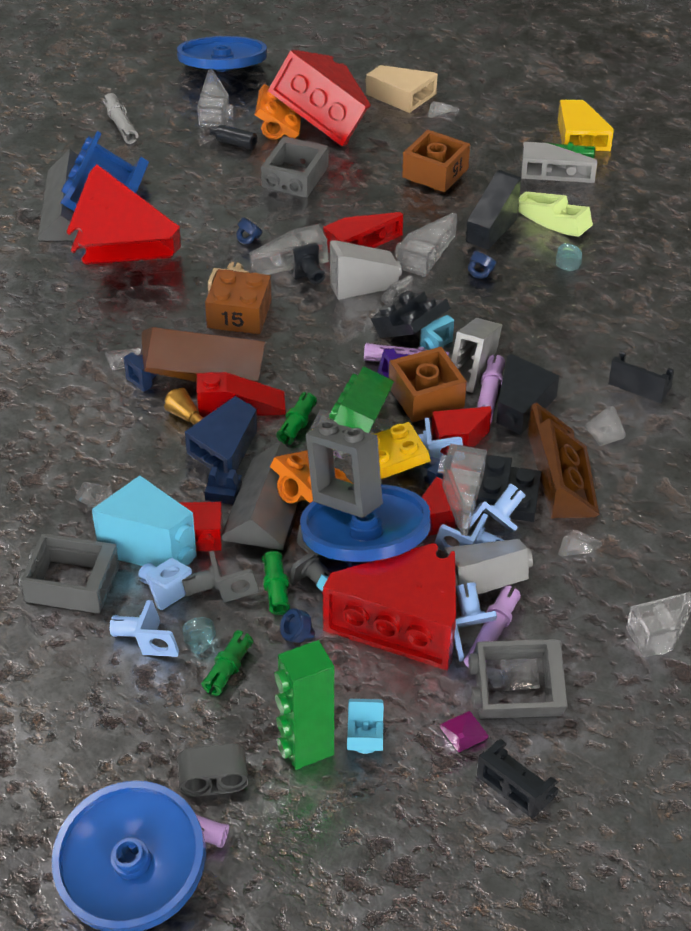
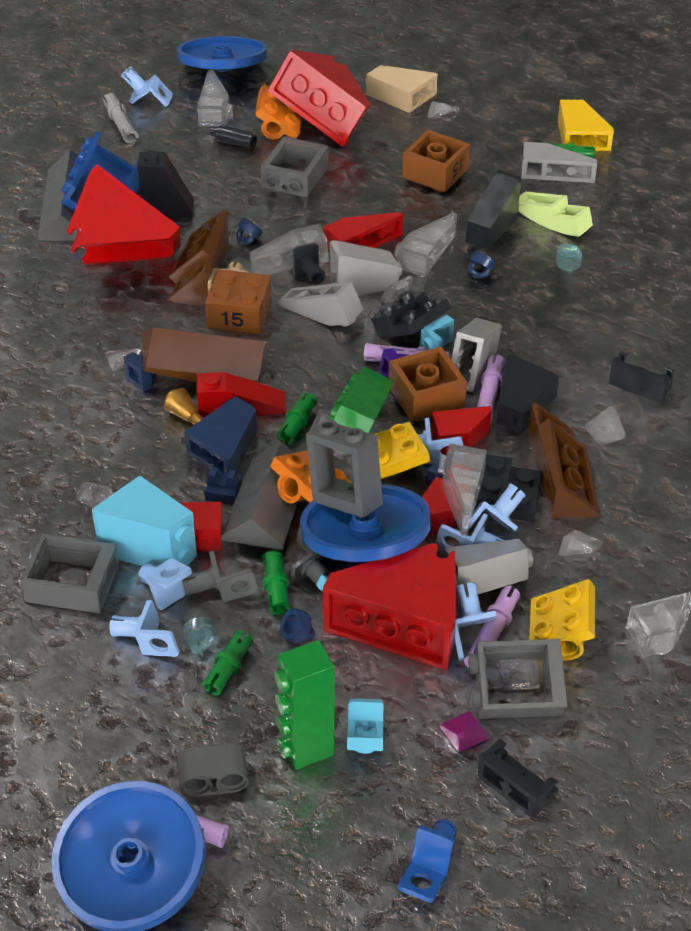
none -> light blue bracket [121,66,173,107]
none -> black slope [137,150,194,217]
none -> reddish brown slope [169,209,229,307]
none -> light grey slope [277,282,364,327]
none -> blue bracket [398,819,457,903]
none -> yellow plate [529,579,595,660]

